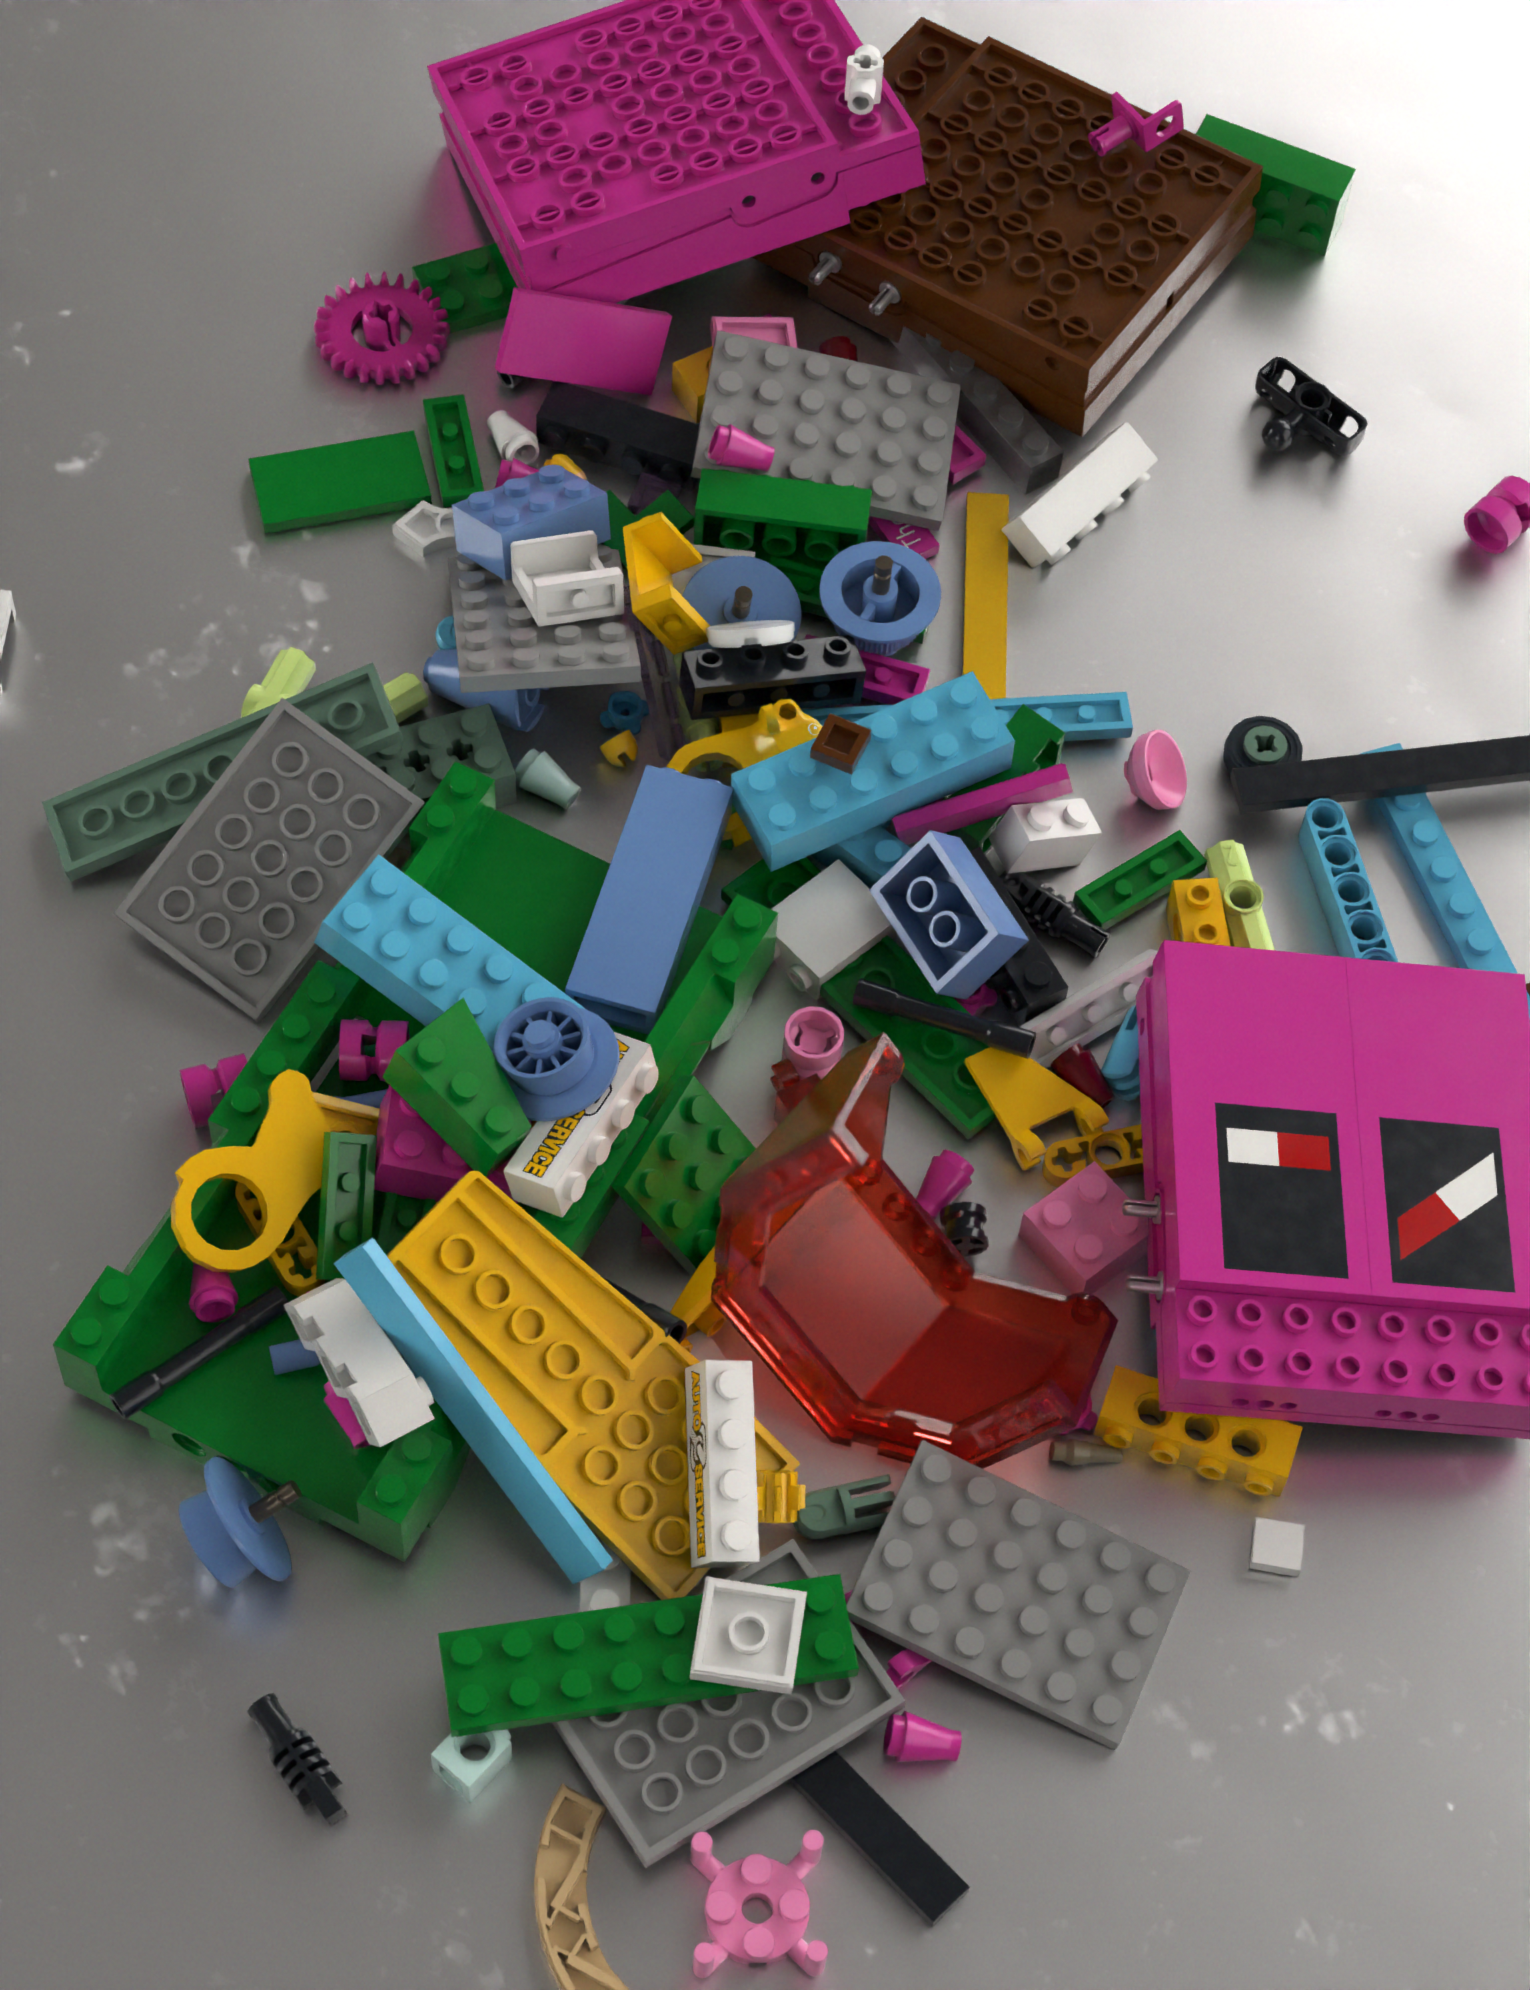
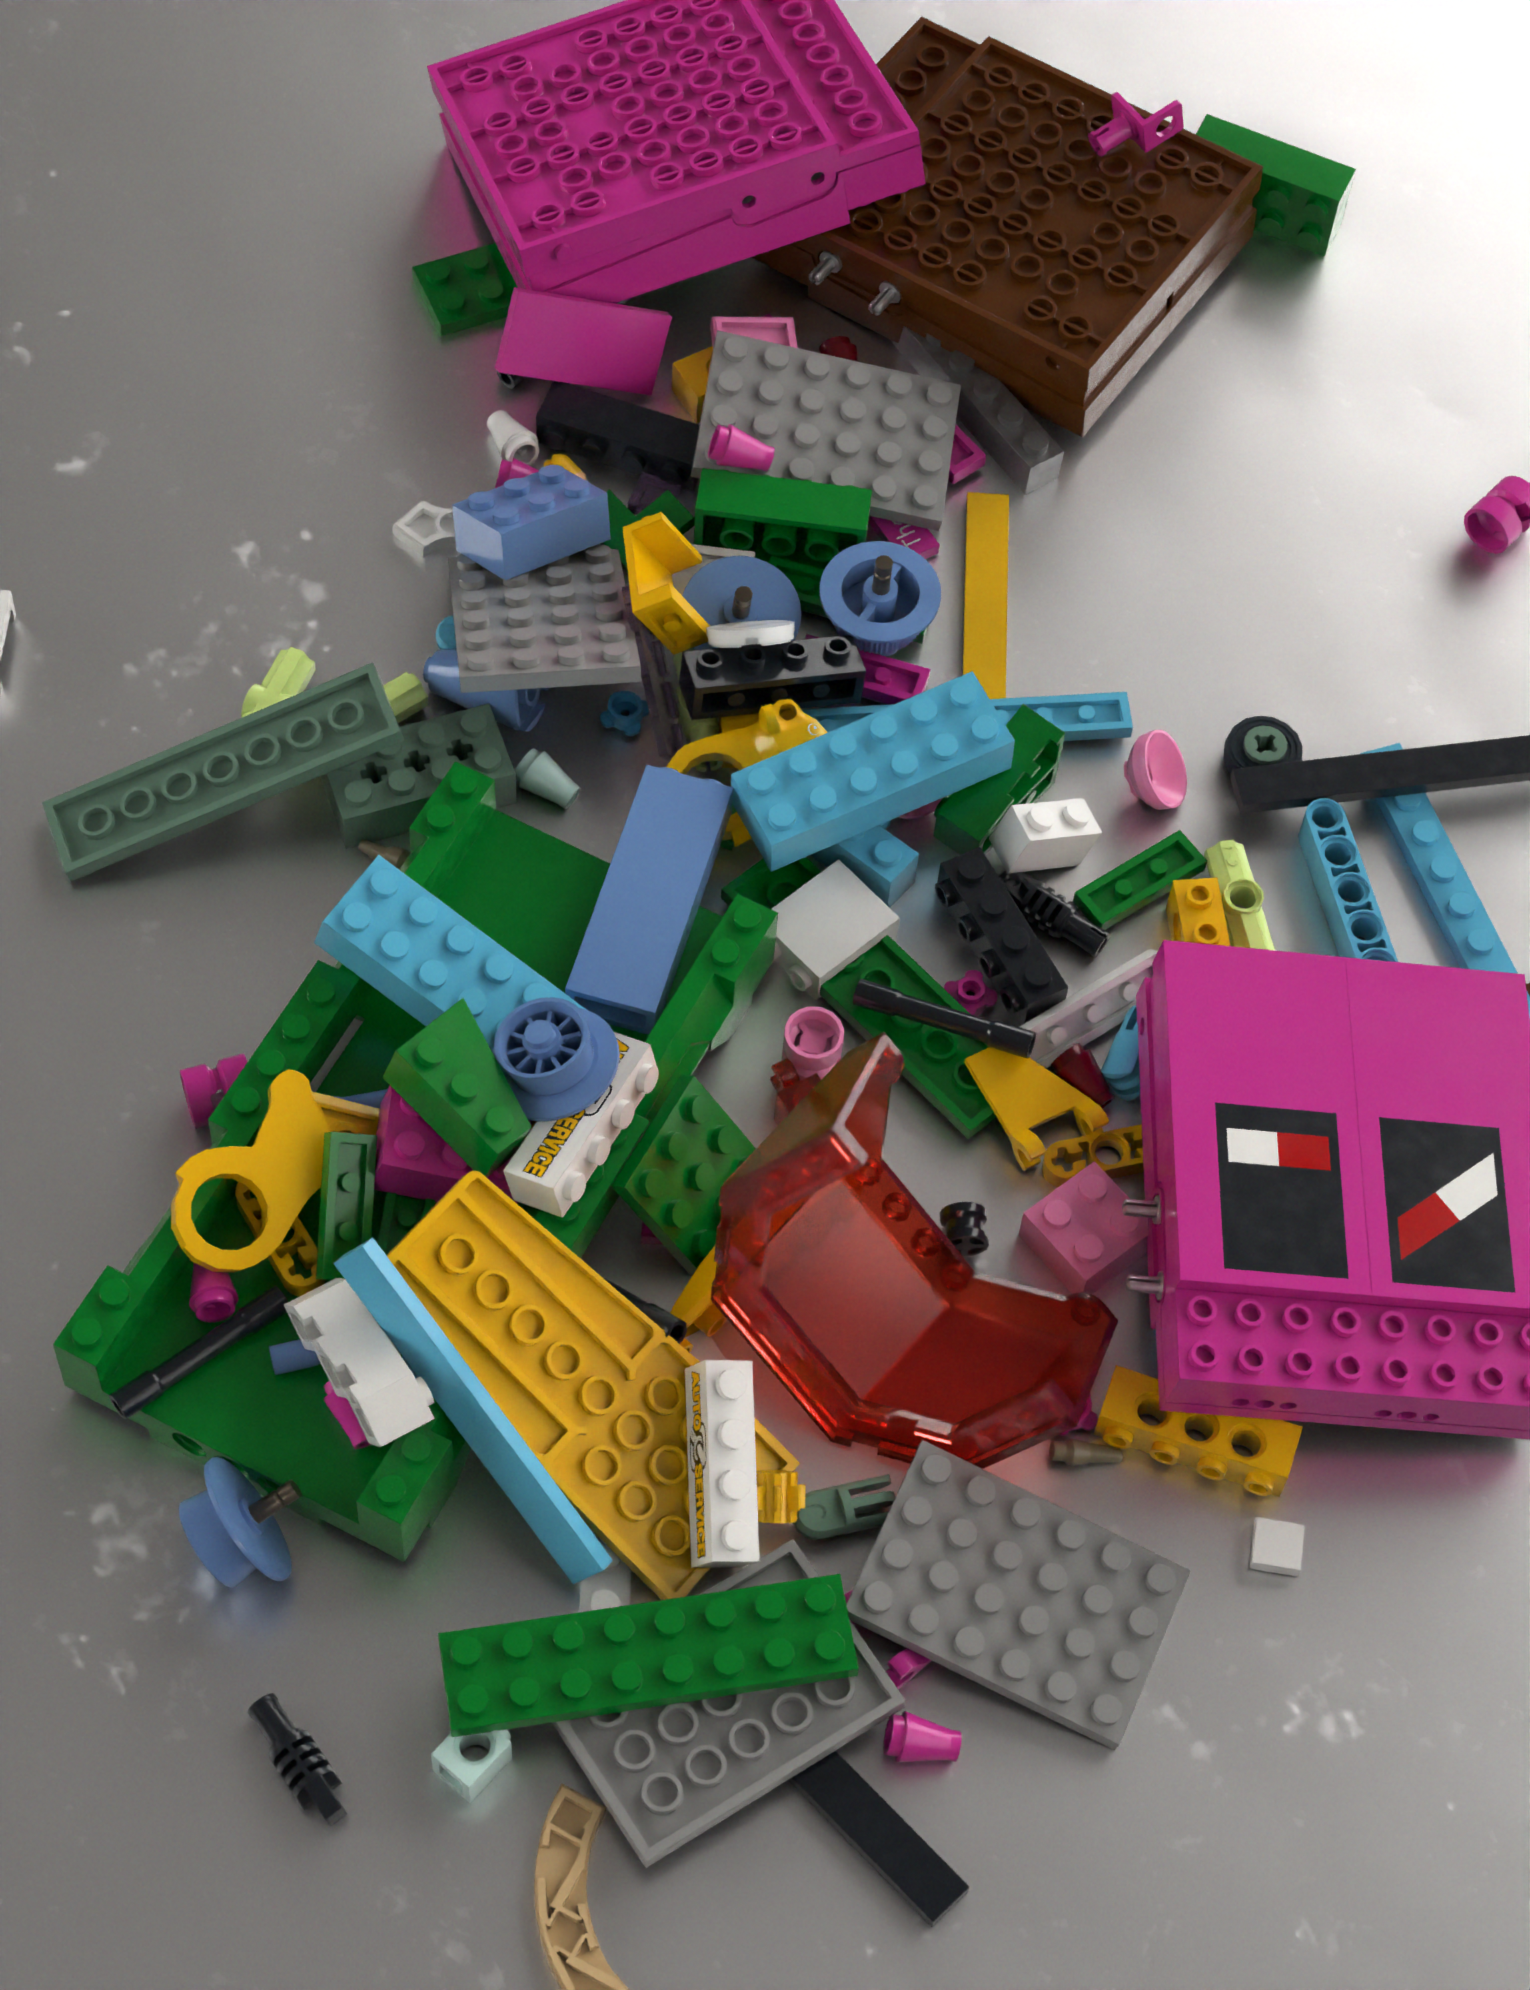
light grey plate [113,698,426,1023] -> none
green tile [248,430,432,534] -> none
dark pink gear [314,271,450,385] -> none
dark pink wheel [339,1020,410,1081] -> none
green plate [423,394,484,508] -> none
white panel [510,530,624,627] -> none
yellow hinge [599,729,638,767] -> none
white tile [690,1577,807,1695] -> none
bright pink plate [690,1830,828,1978] -> none
reddish brown plate [810,713,871,775] -> none
white axle [844,45,884,115] -> none
medium blue brick [869,830,1029,1000] -> none
dark pink tile [892,763,1073,845] -> none
dark pink cone [911,1150,974,1222] -> none
white brick [1001,421,1158,569] -> none
black piece [1255,357,1367,456] -> none

